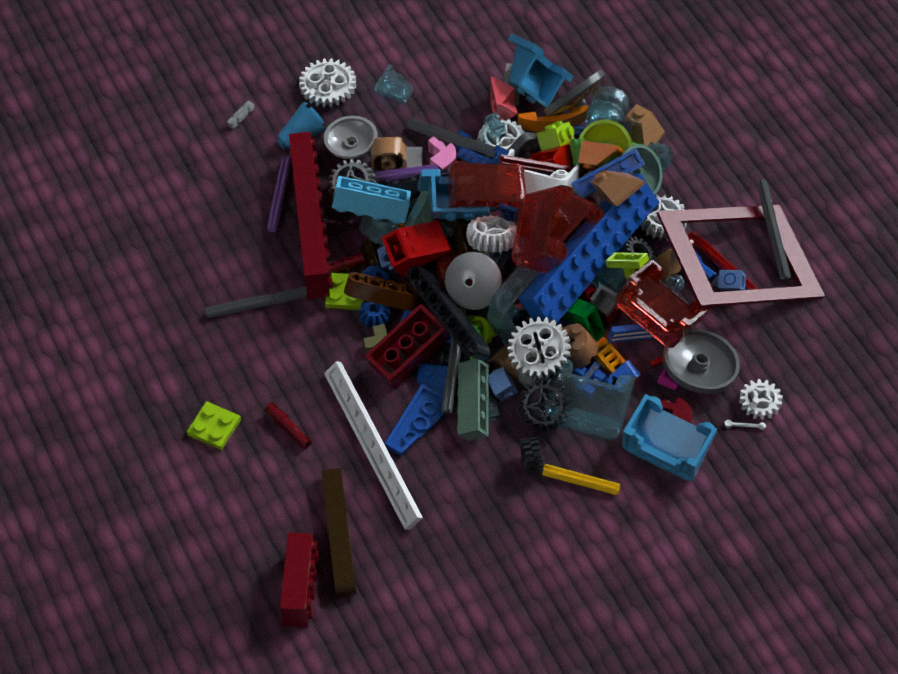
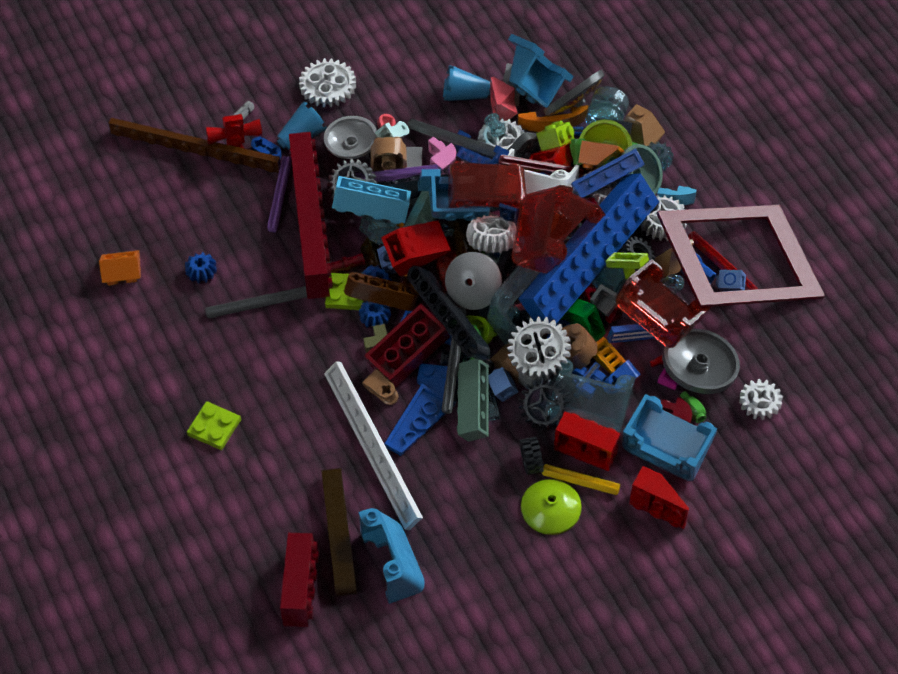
dark red pin [264,402,312,450] -> none
clear light blue wing [374,64,413,104] -> none
medium nougat slope [590,170,646,207] -> none
white hinge [724,420,766,430] -> none
dark grey axle [756,179,791,281] -> none
none -> orange slope [99,250,141,285]
none -> reddish brown plate [108,118,281,173]
none -> blue gear [185,252,217,284]
none -> red brick [206,114,262,148]
none -> blue beam [251,137,282,160]
none -> dark azure windscreen [359,508,425,604]
none -> medium nougat piece [362,369,399,405]
none -> light aqua leg [375,121,409,138]
none -> coral tile [377,114,396,128]
none -> dark azure cone [443,65,490,101]
none -> lime dish [521,479,582,535]
none -> red brick [554,411,620,472]
none -> red slope [629,466,689,529]
none -> medium azure slope [657,186,697,205]
none -> bright green plant [680,391,706,423]

